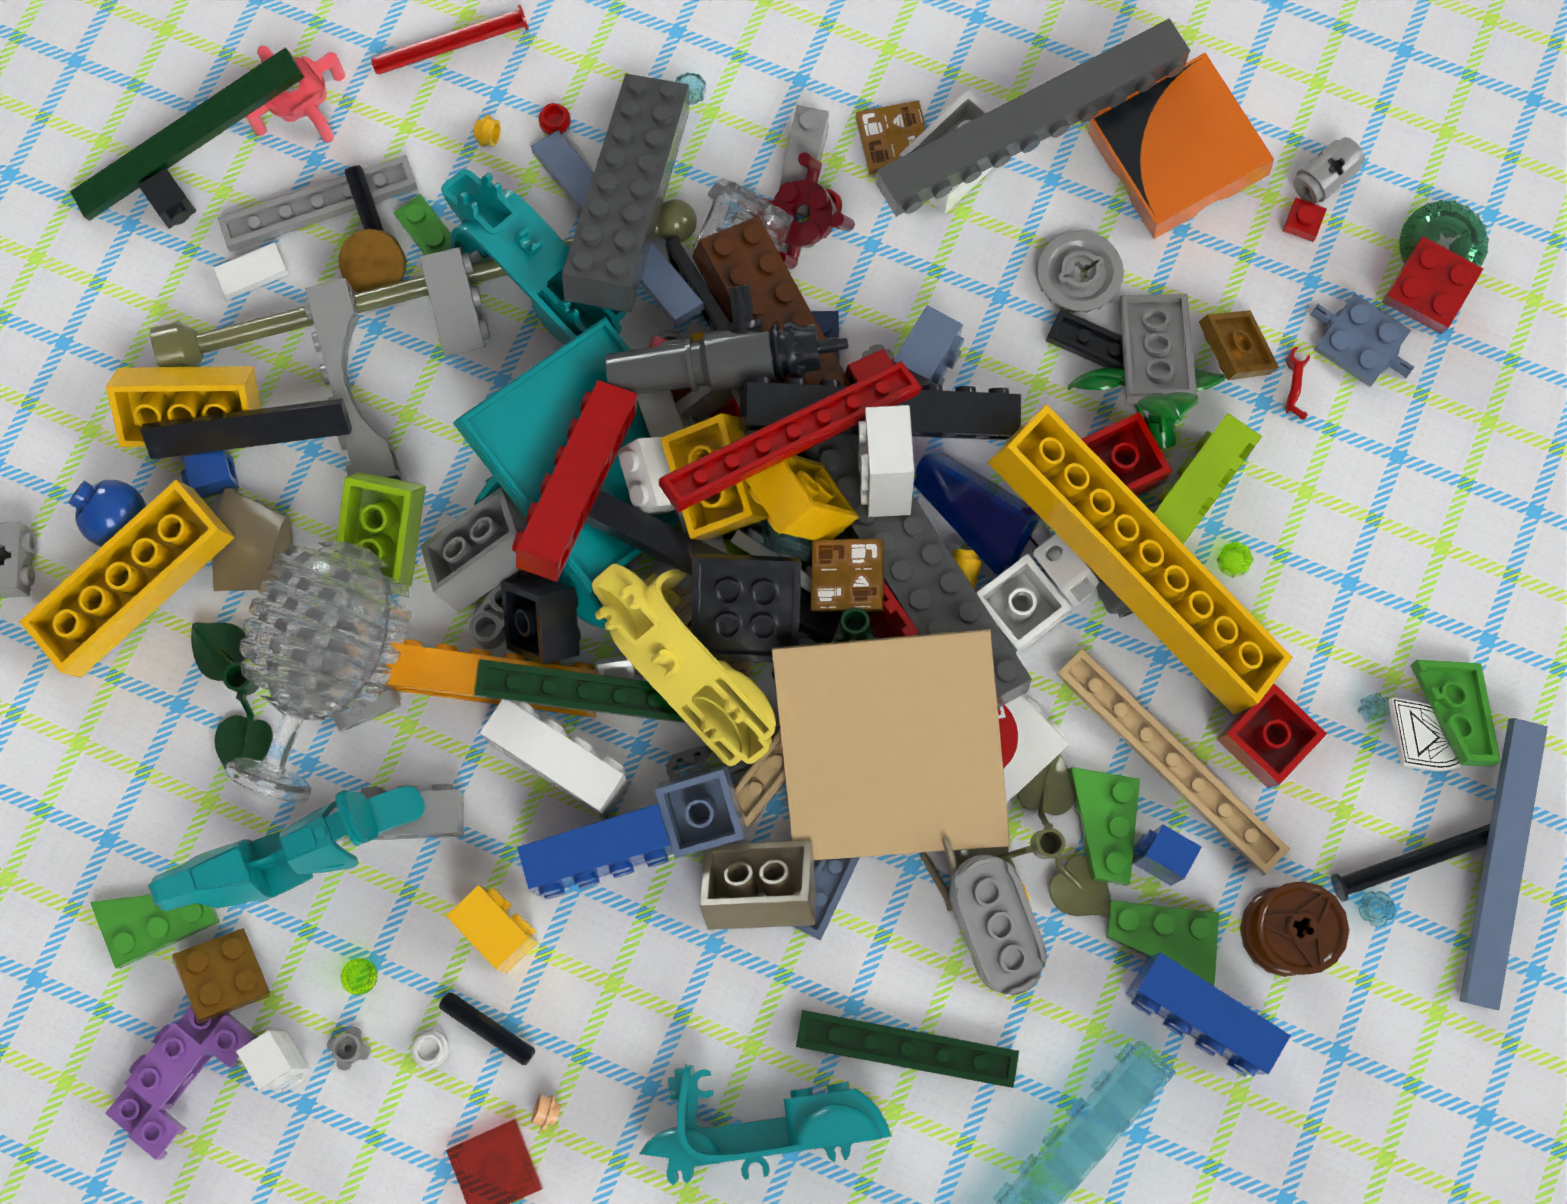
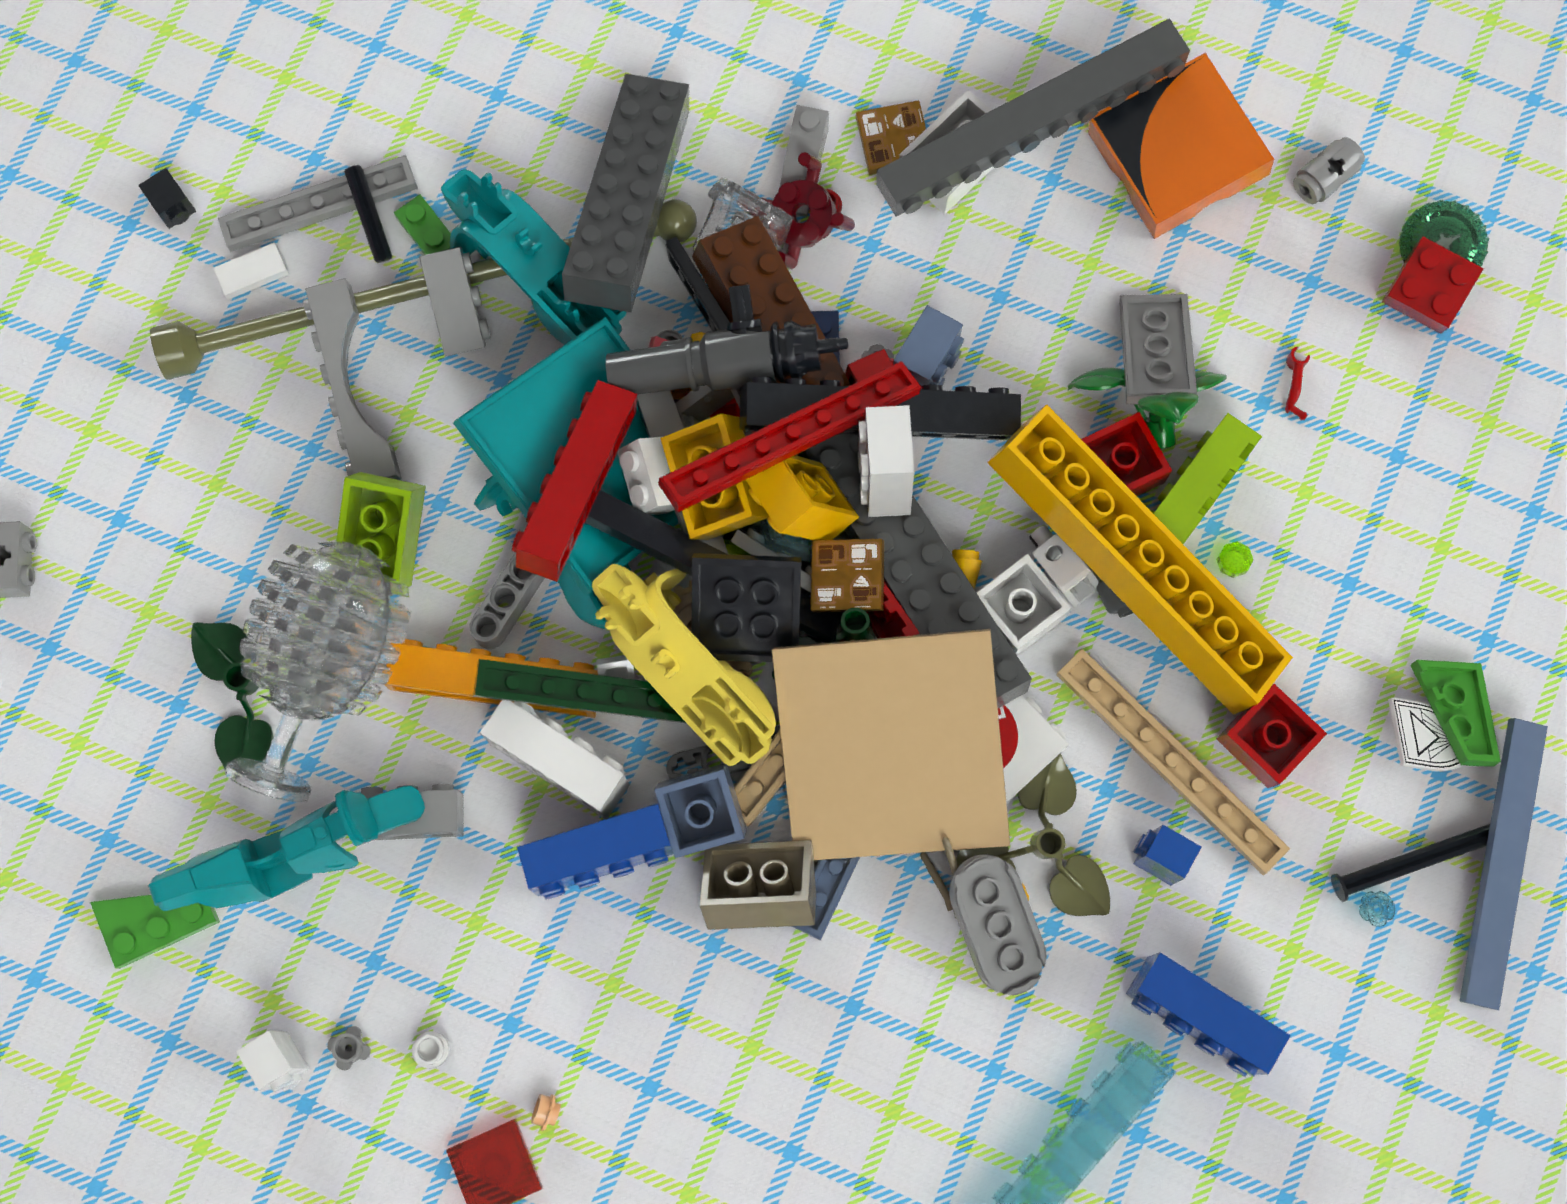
yellow brick [19,480,235,678] -> none
blue brick [68,480,146,547] -> none
dark green tile [70,47,305,221] -> none
medium lavender bracket [105,1007,258,1160] -> none
yellow brick [106,366,261,447] -> none
black tile [140,398,352,459] -> none
pearl gold plate [172,928,270,1024] -> none
blue brick [181,450,239,499] -> none
dark tan slope [212,488,293,591] -> none
coral plate [246,45,345,143] -> none
light grey beam [332,689,401,732] -> none
pearl gold tile [339,229,407,292] -> none
clear neon green plate [340,958,378,995] -> none
red axle [371,5,529,75] -> none
light grey brick [420,487,528,612] -> none
black axle [439,992,535,1065] -> none
yellow brick [446,885,538,973] -> none
yellow plate [473,115,501,147] -> none
black brick [501,574,581,665] -> none
sand blue tile [531,130,704,327] -> none
red plate [538,103,571,135] -> none
teal piece [639,1064,892,1185] -> none
clear light blue tile [675,72,706,105] -> none
dark green plate [796,1010,1019,1088] -> none
clear blue slope [913,451,1040,576] -> none
light grey gear [1037,231,1124,313] -> none
black tile [1046,309,1124,370] -> none
bright green wing [1068,767,1140,886] -> none
bright green wing [1106,900,1219,986] -> none
pearl gold plate [1199,310,1279,380] -> none
reddish brown piece [1240,881,1350,977] -> none
red plate [1282,197,1327,242] -> none
sand blue plate [1310,293,1415,387] -> none
clear light blue plate [1357,692,1391,722] -> none

